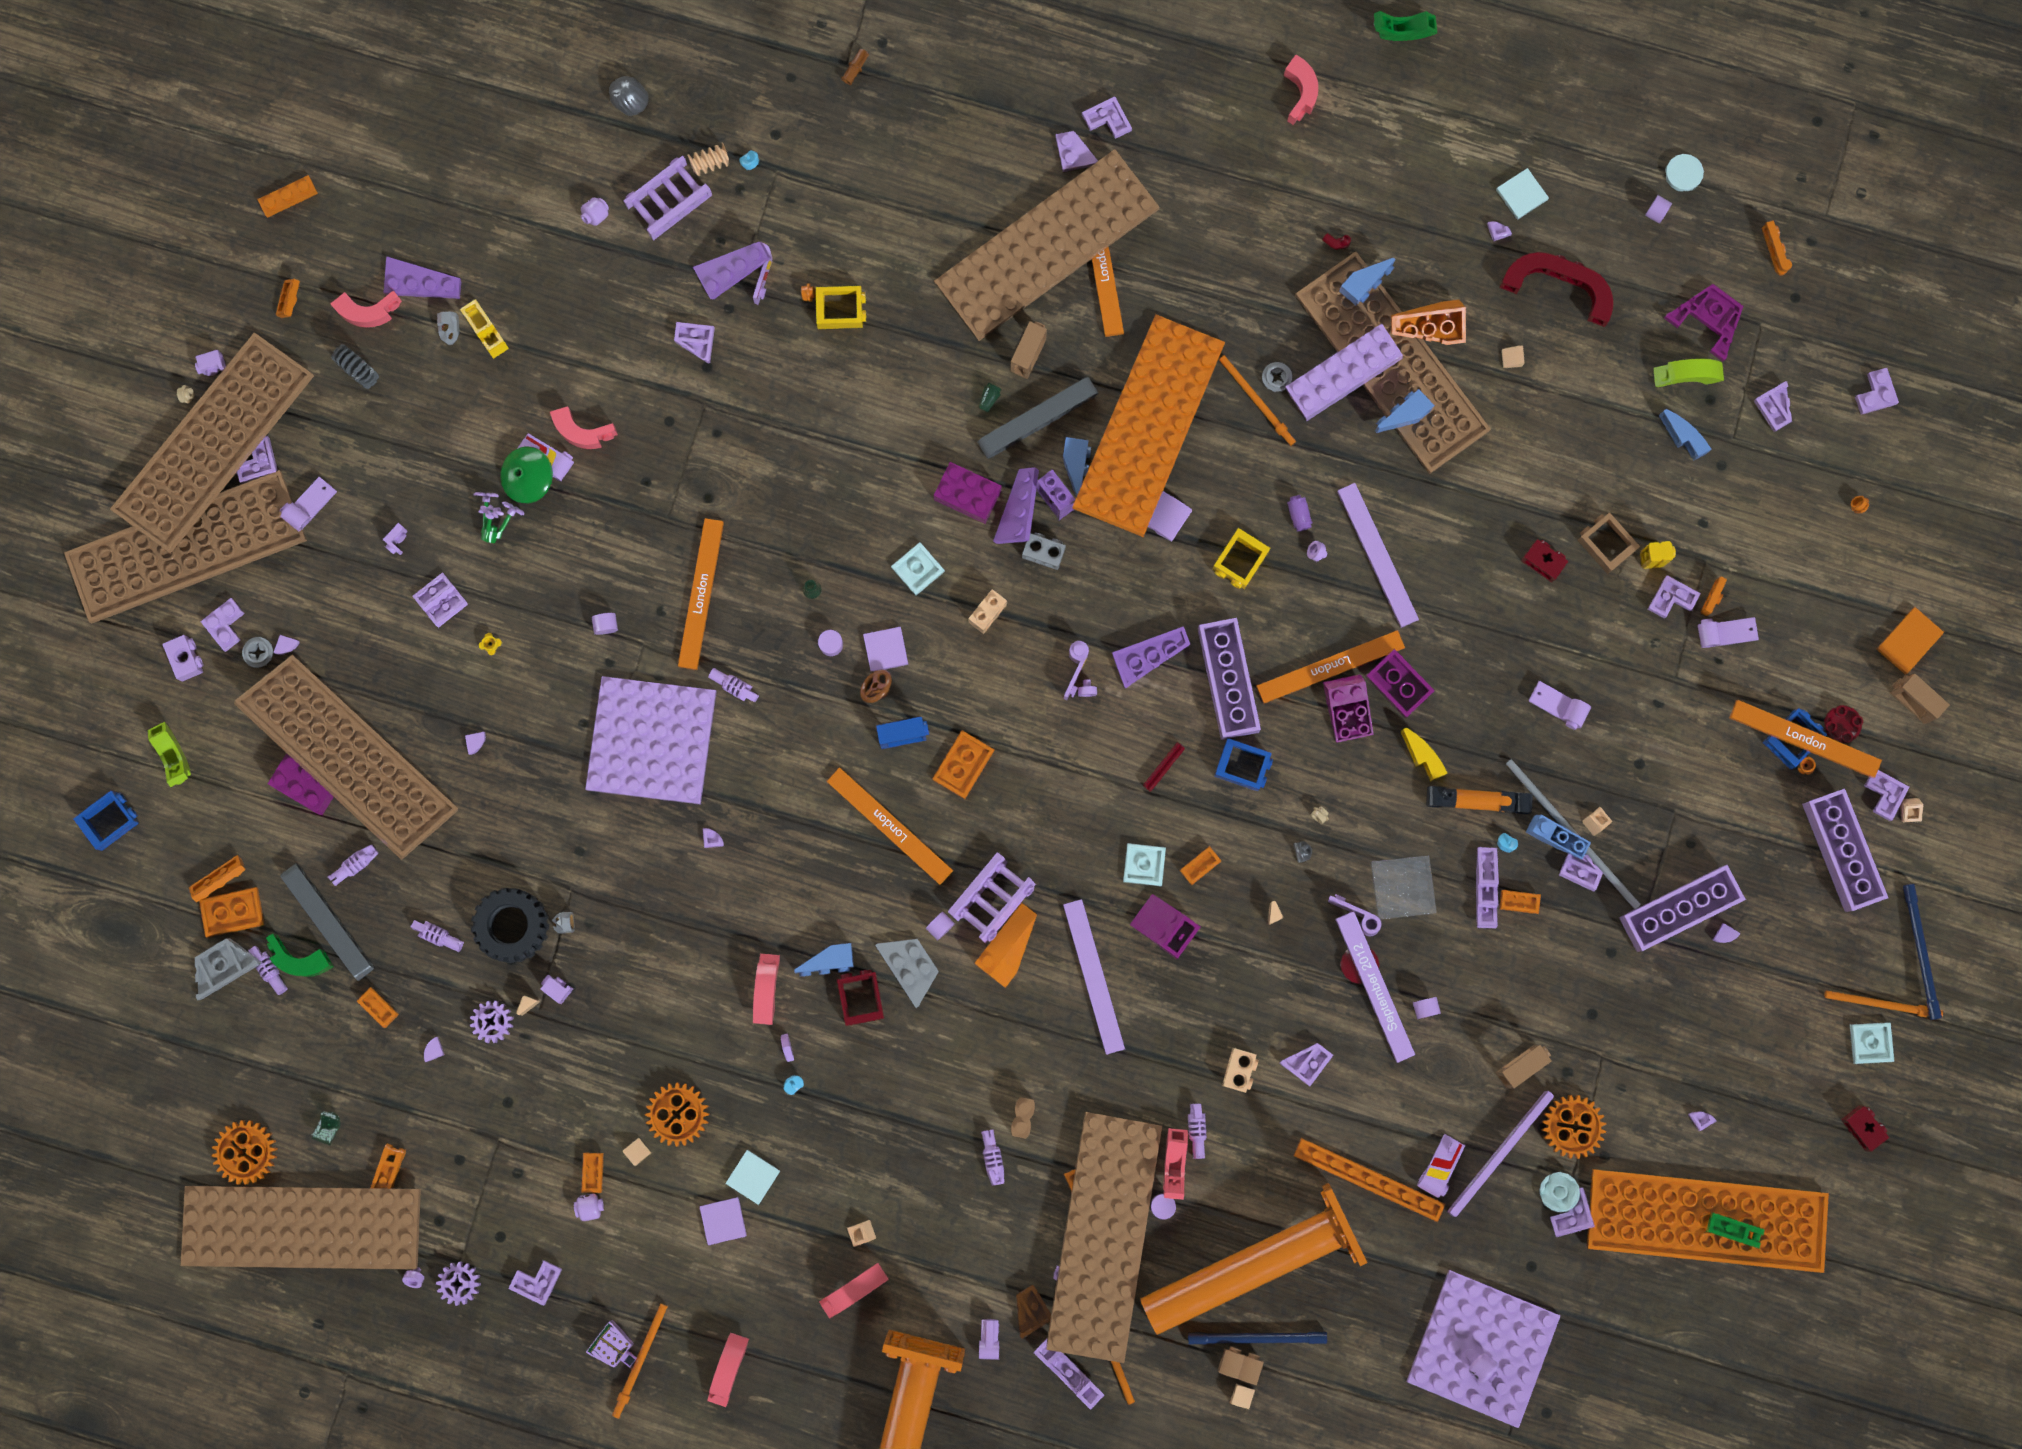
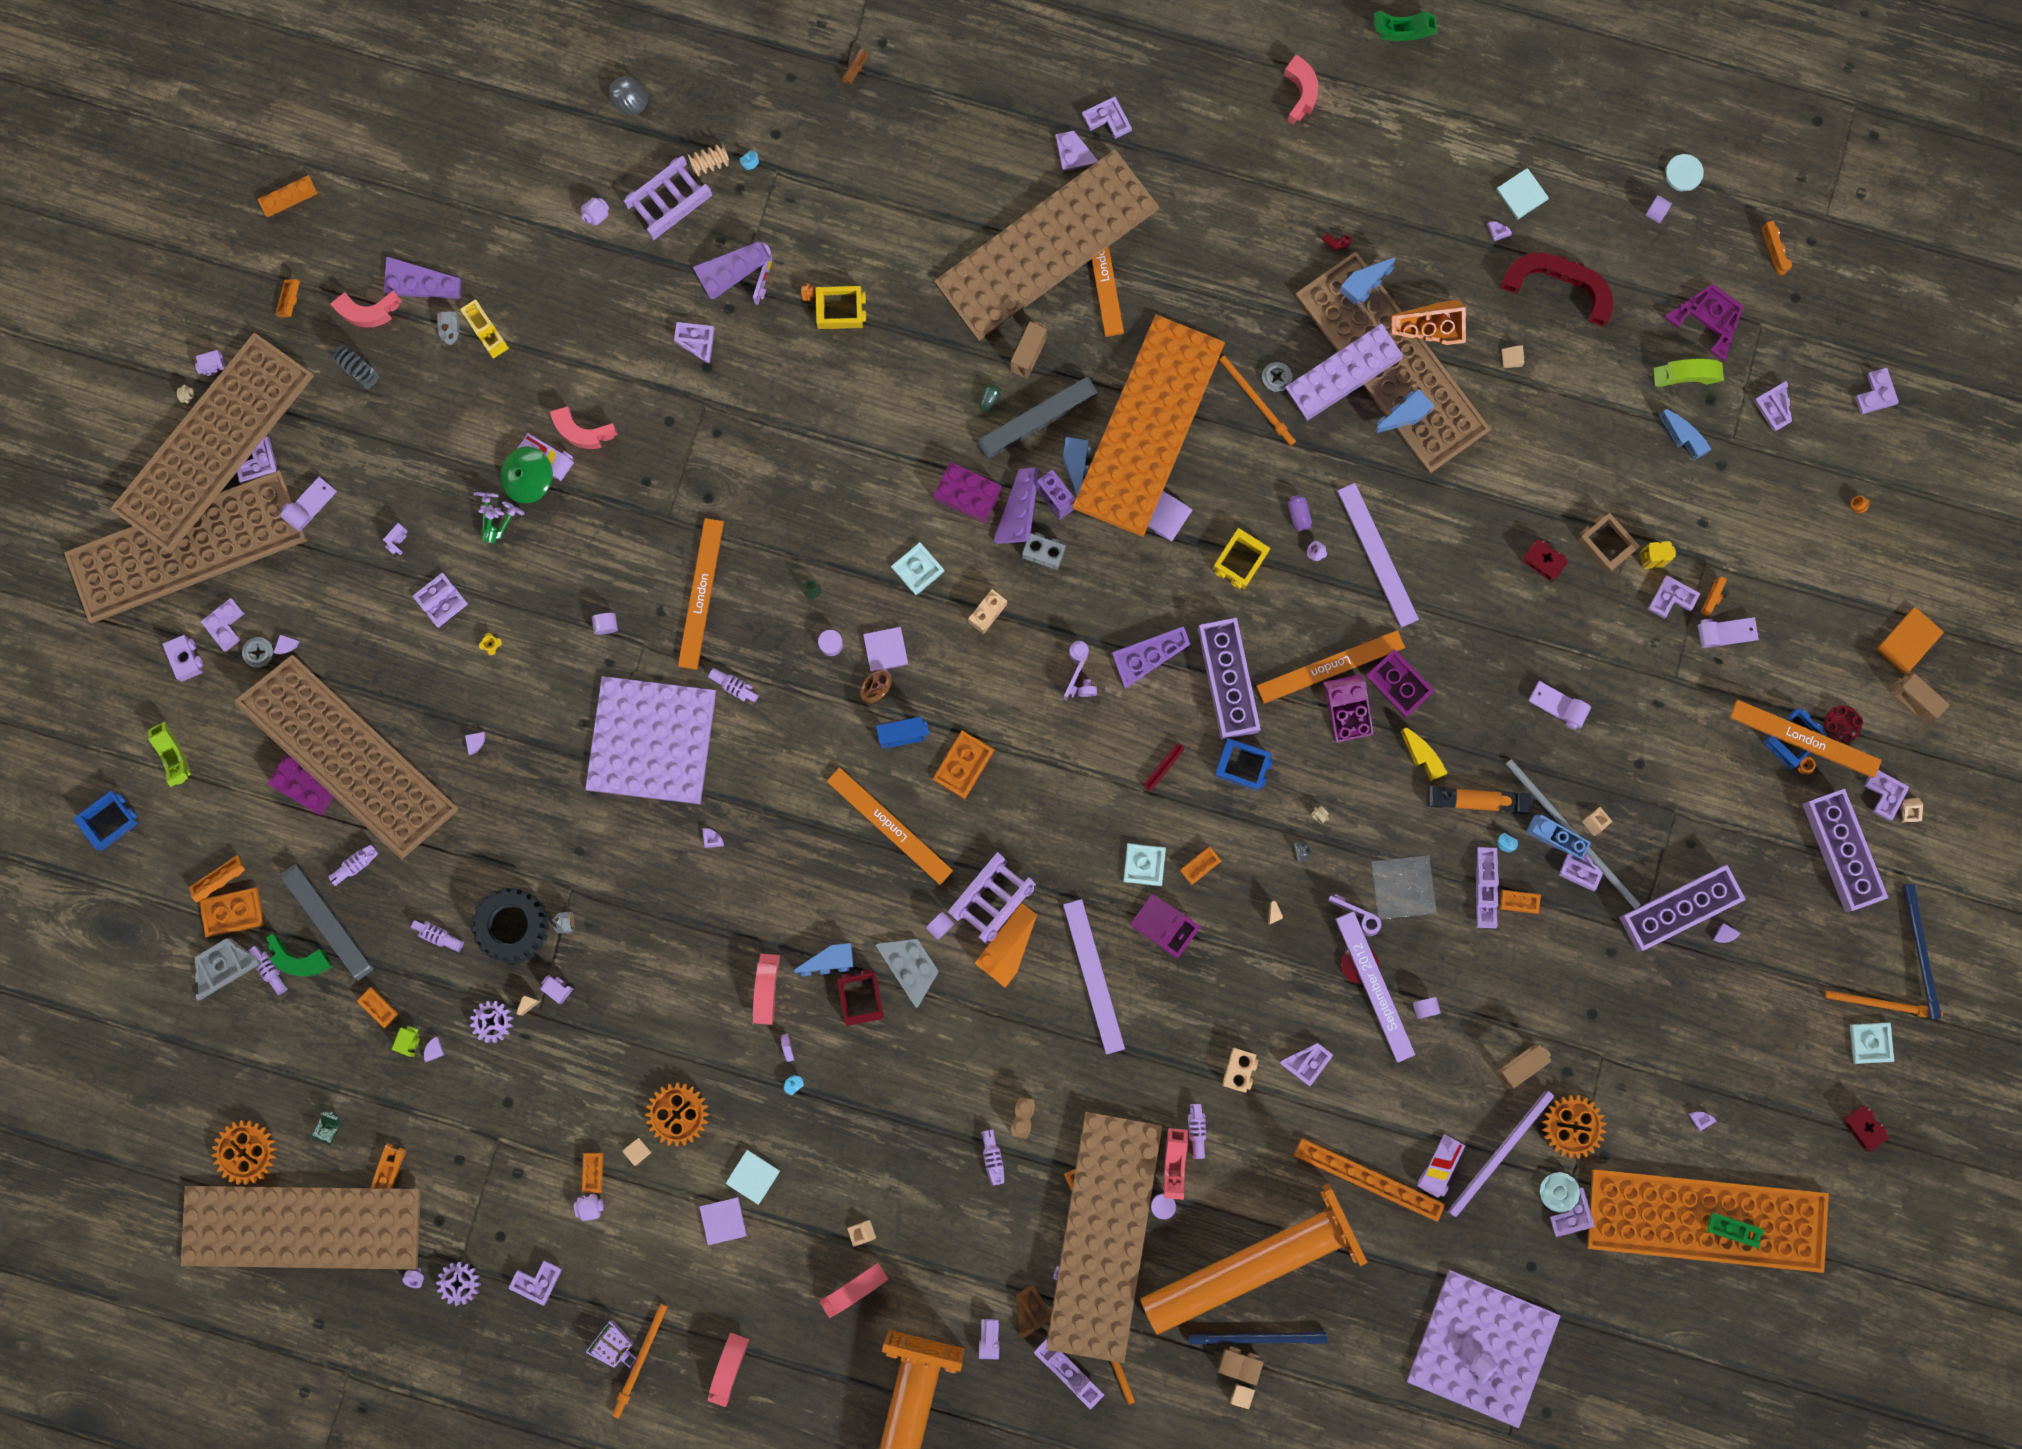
none -> lime brick [392,1026,420,1057]

